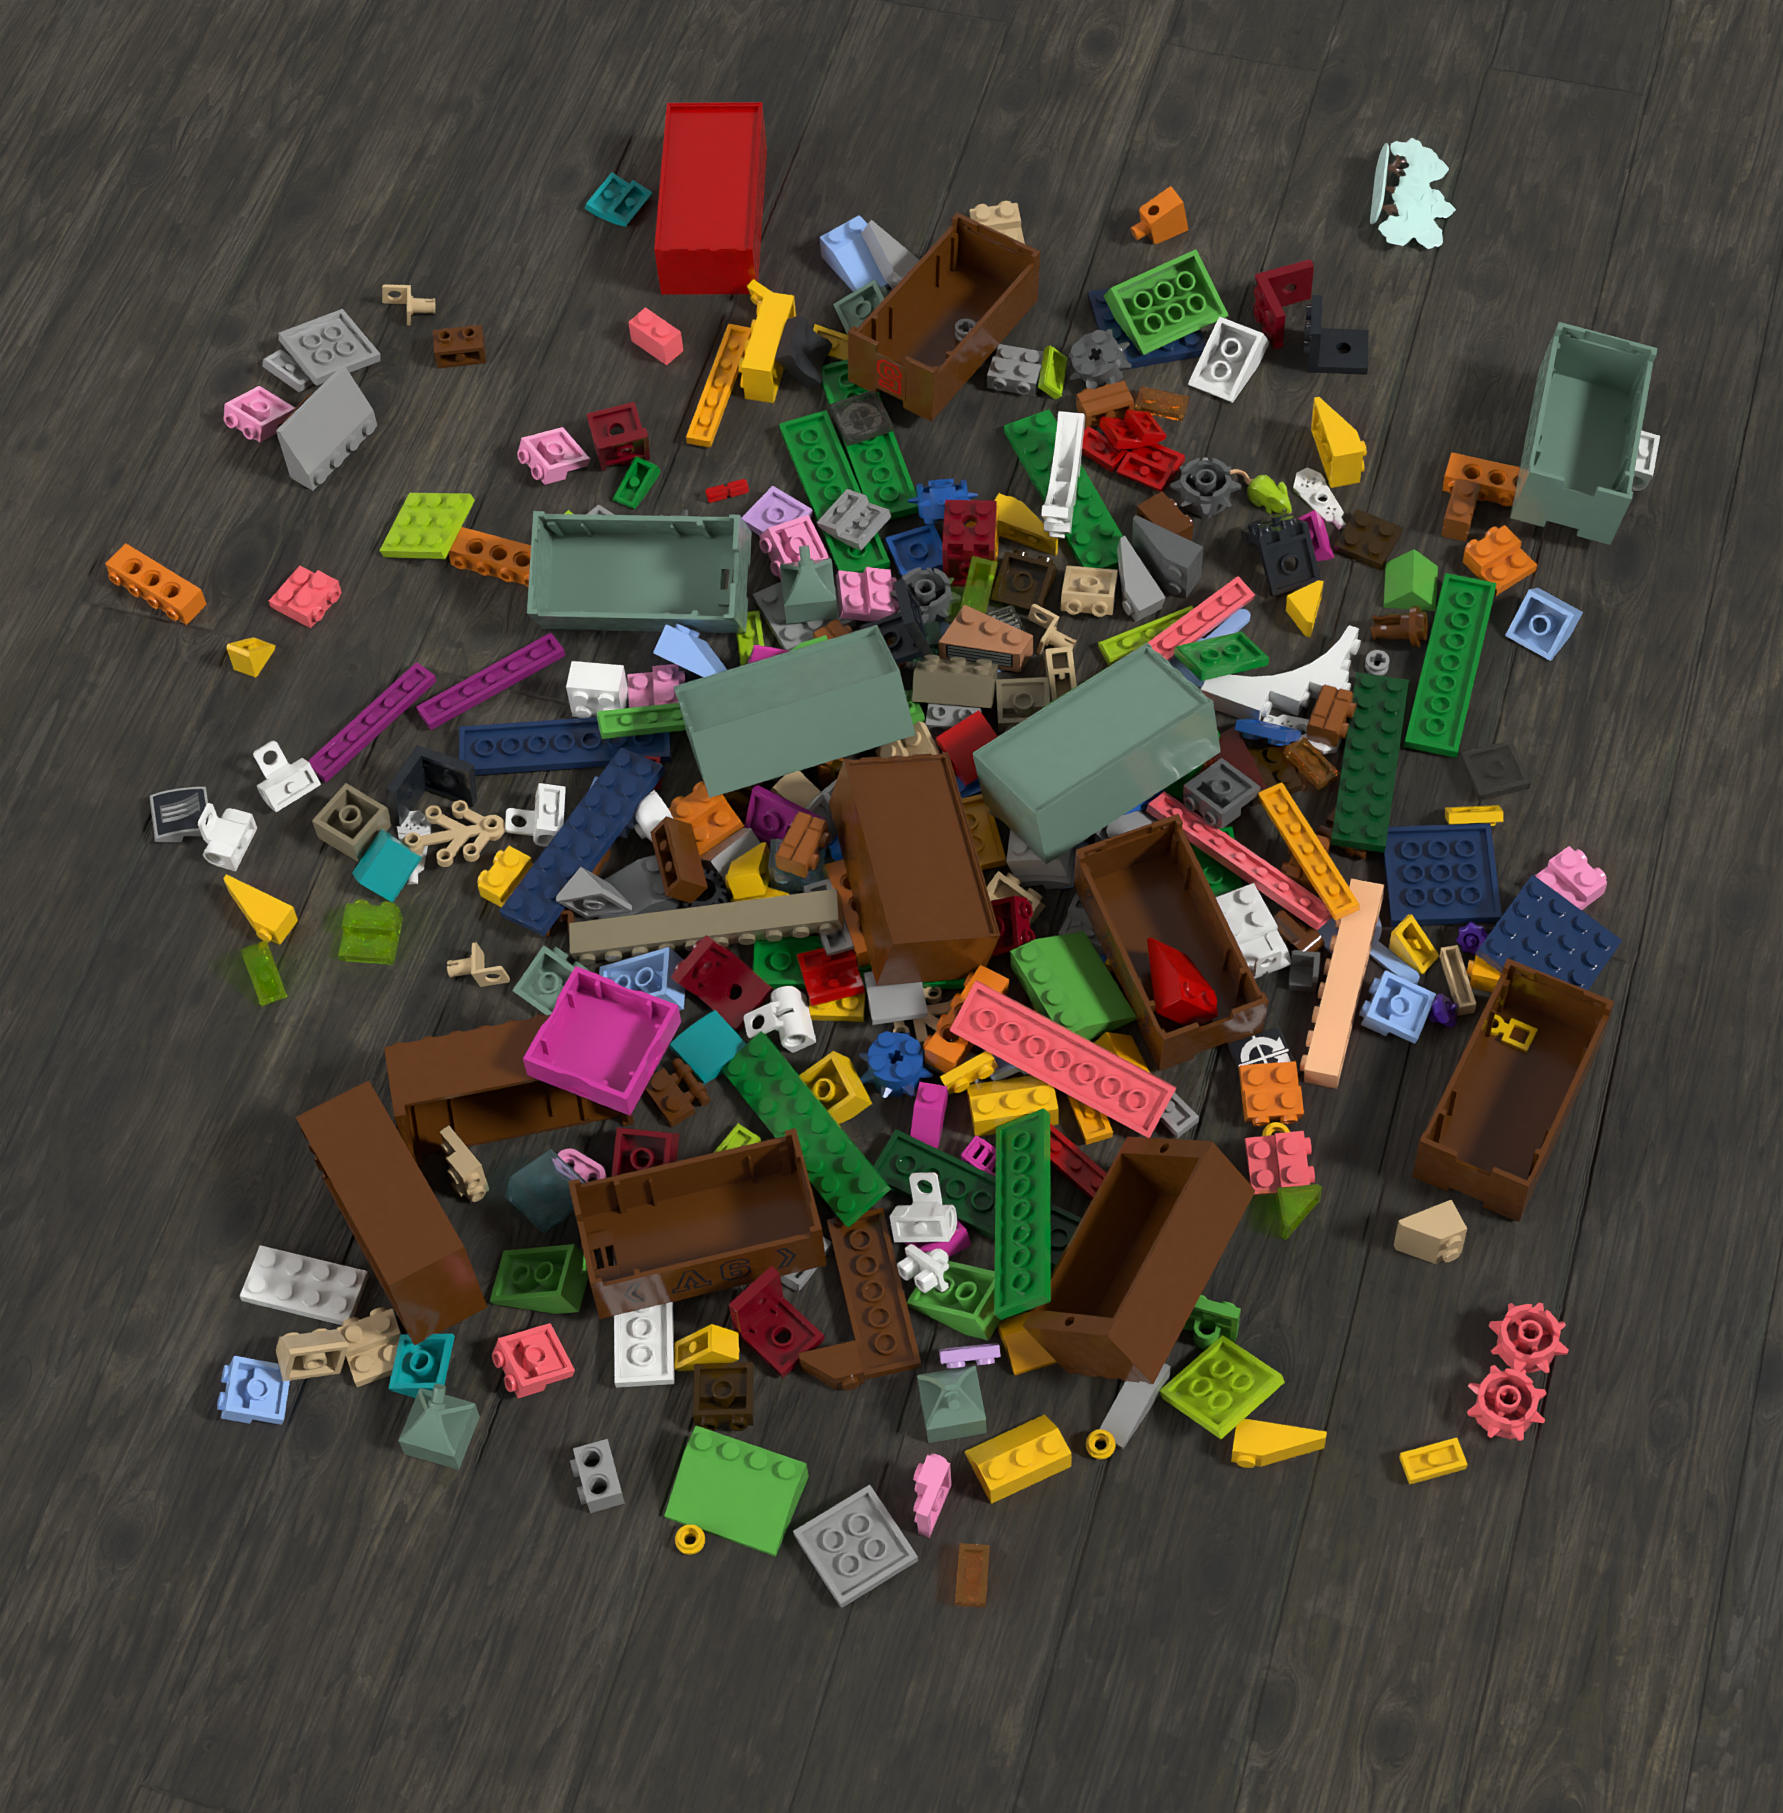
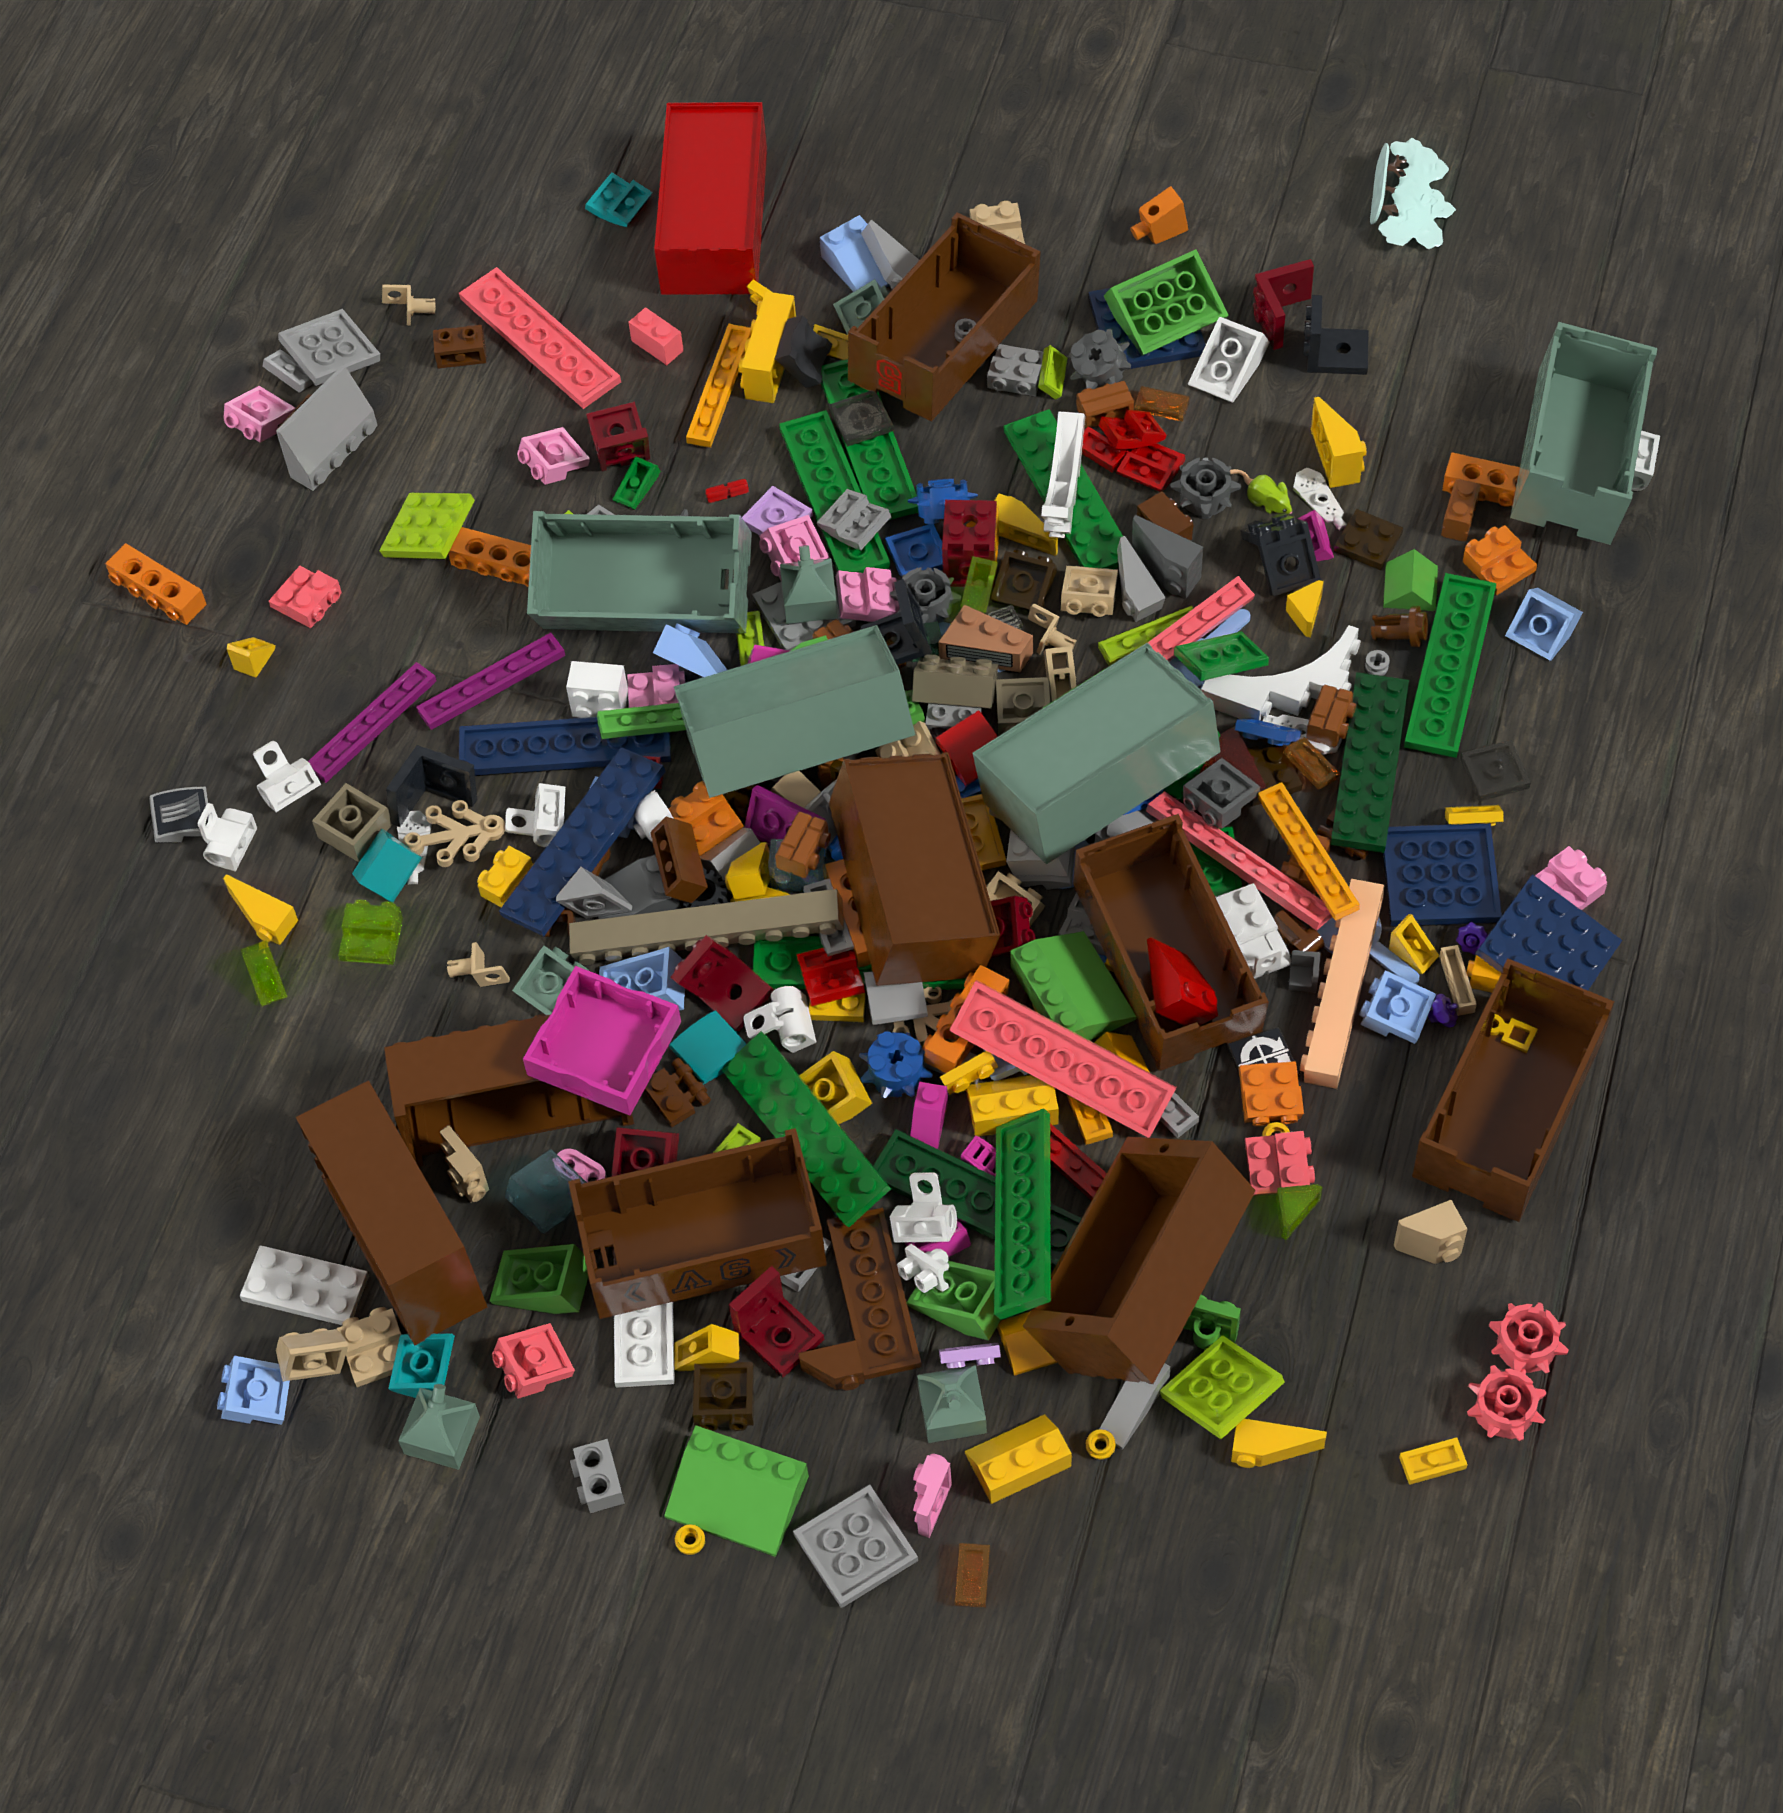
none -> coral plate [459,267,621,409]

